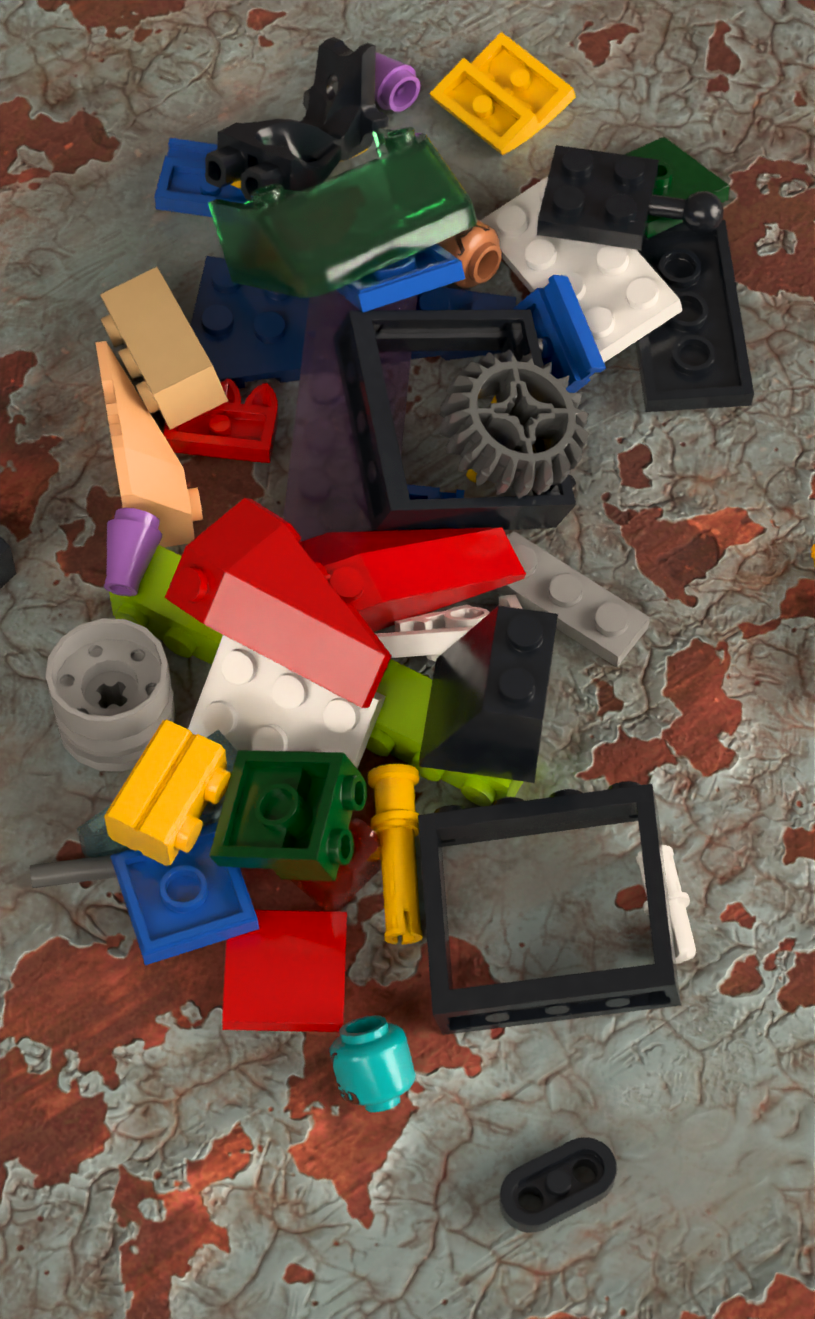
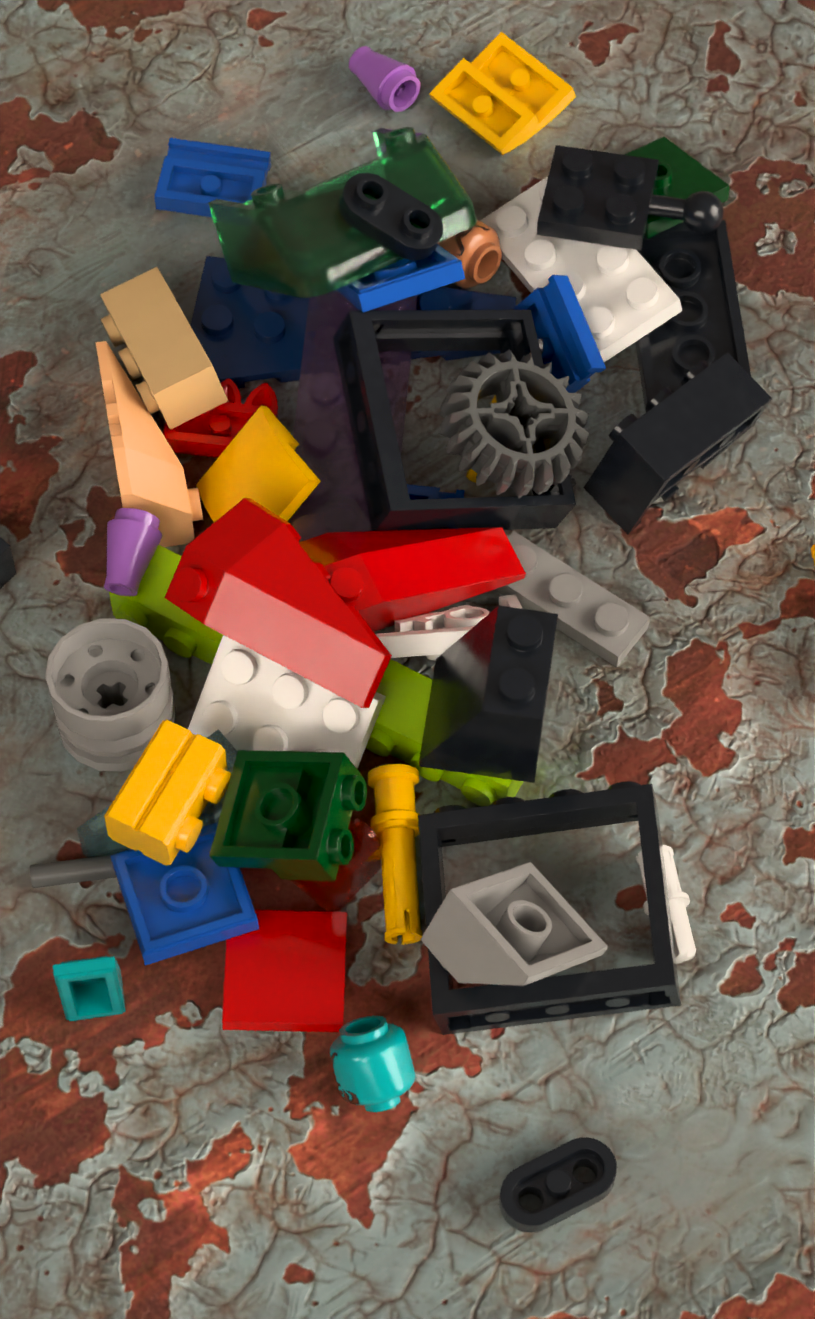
black hips [205,37,389,210] -> none
none -> teal slope [53,956,126,1021]
none -> yellow slope [196,405,321,522]
none -> black plate [339,173,443,260]
none -> light grey slope [420,862,608,986]
none -> black wedge [584,352,773,534]

